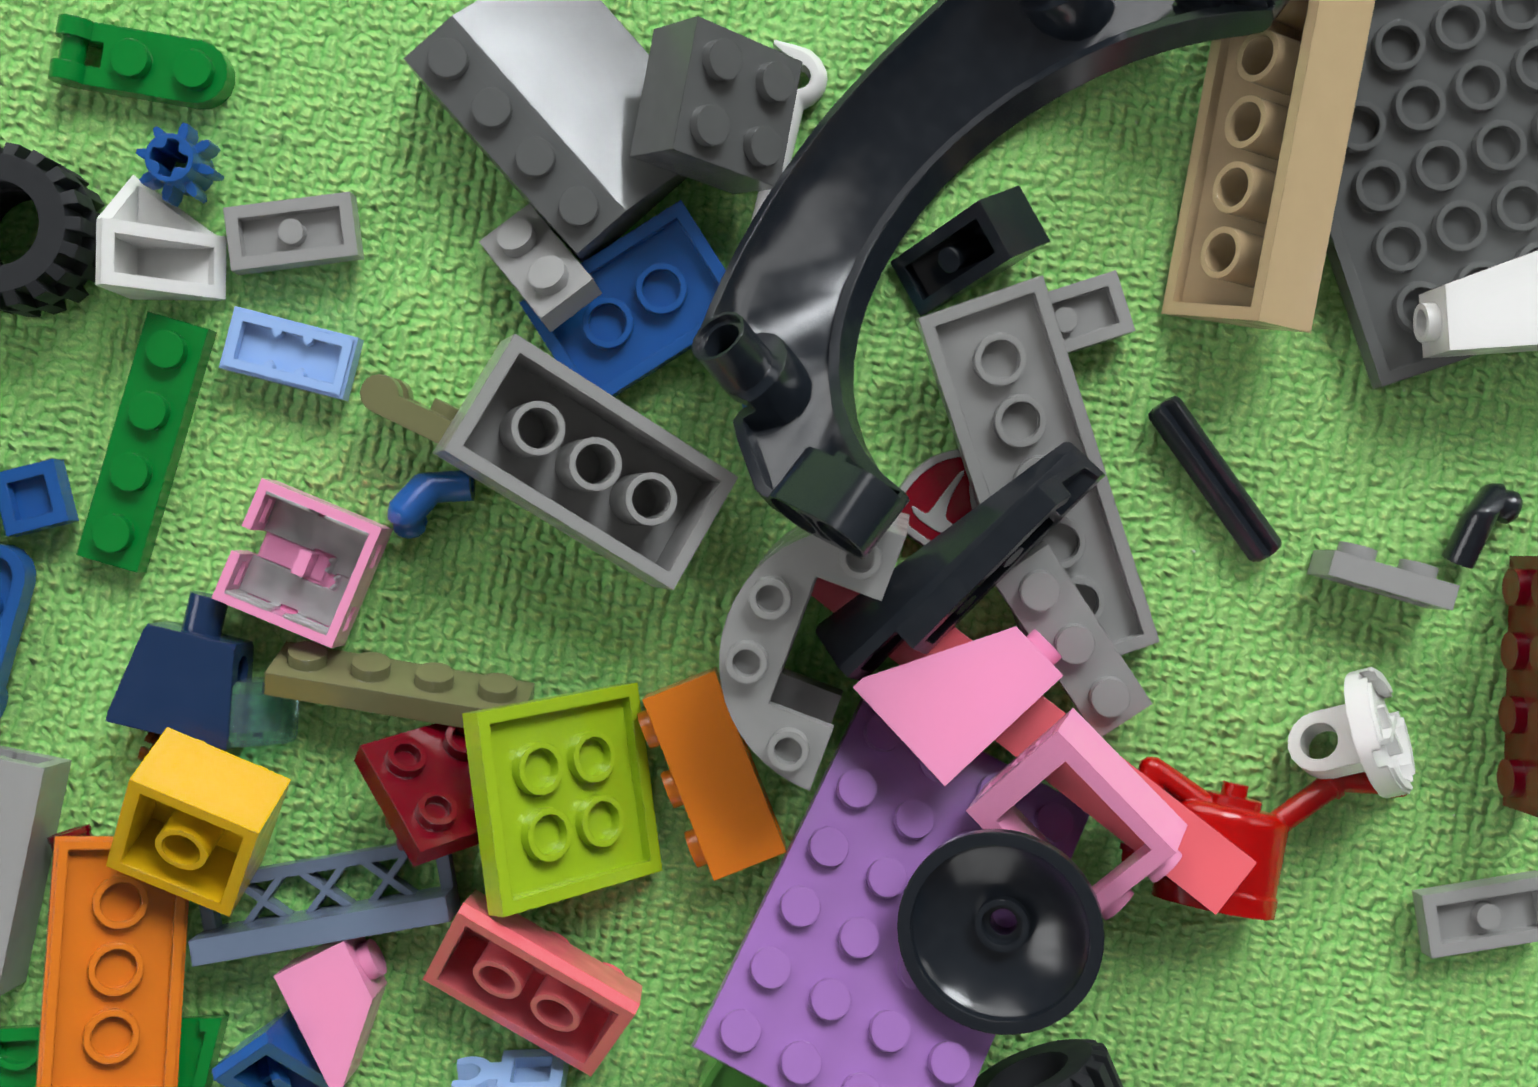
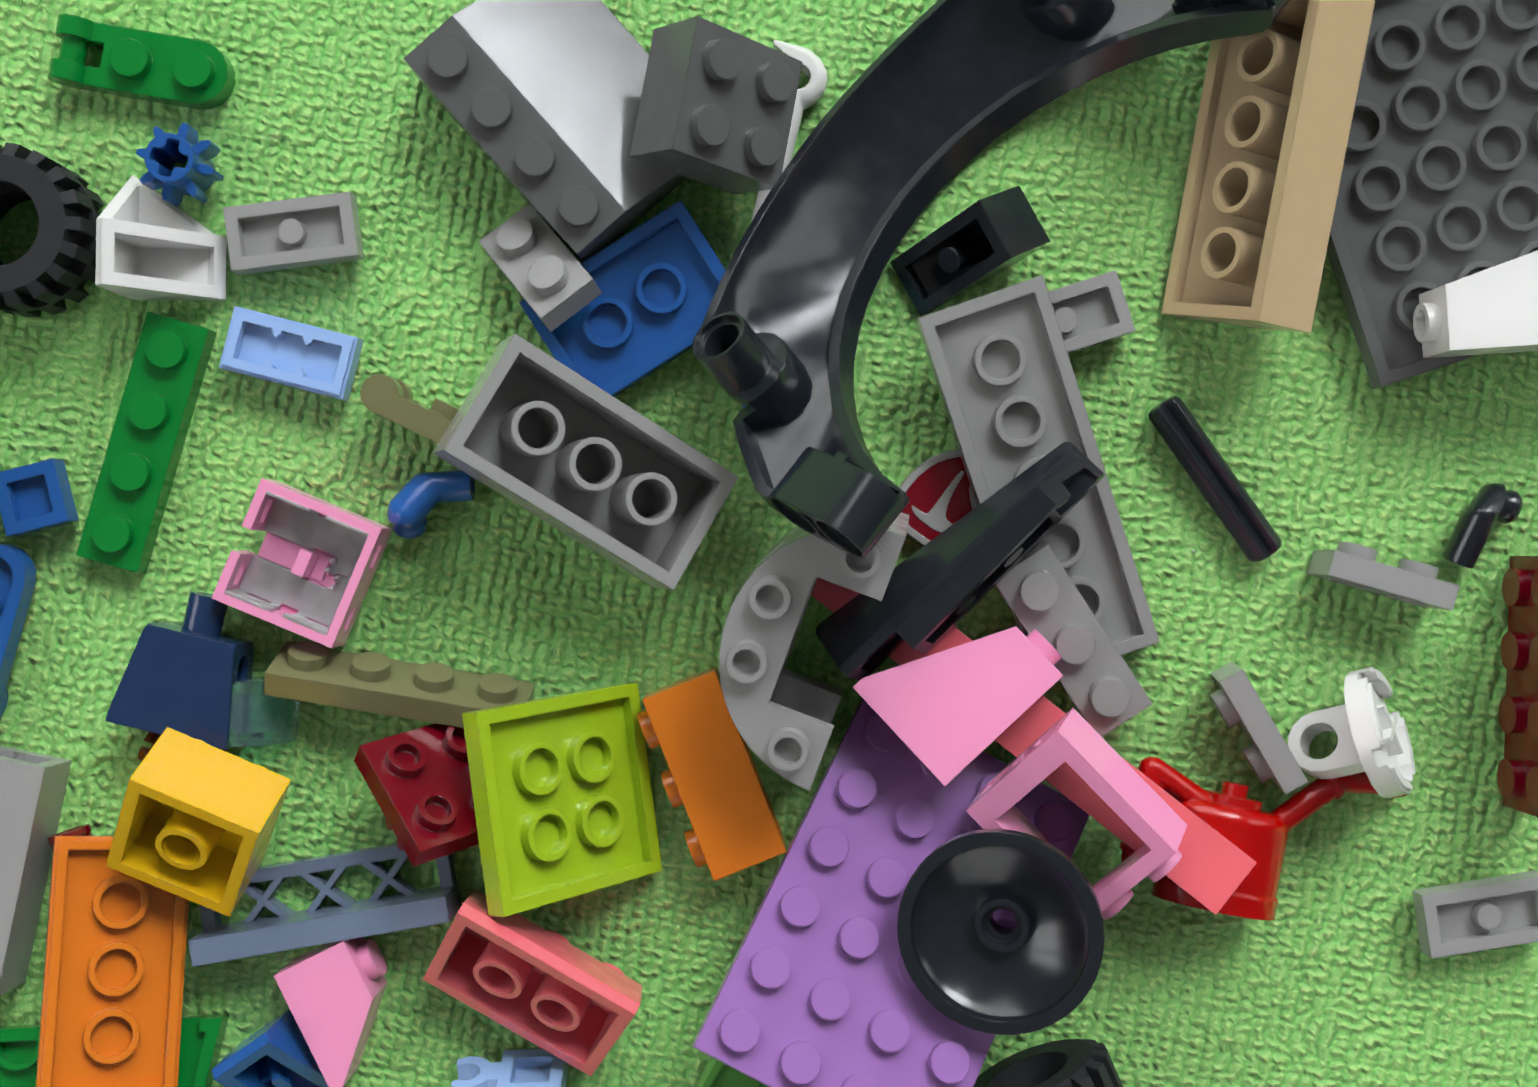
none -> light grey plate [1209,661,1309,794]

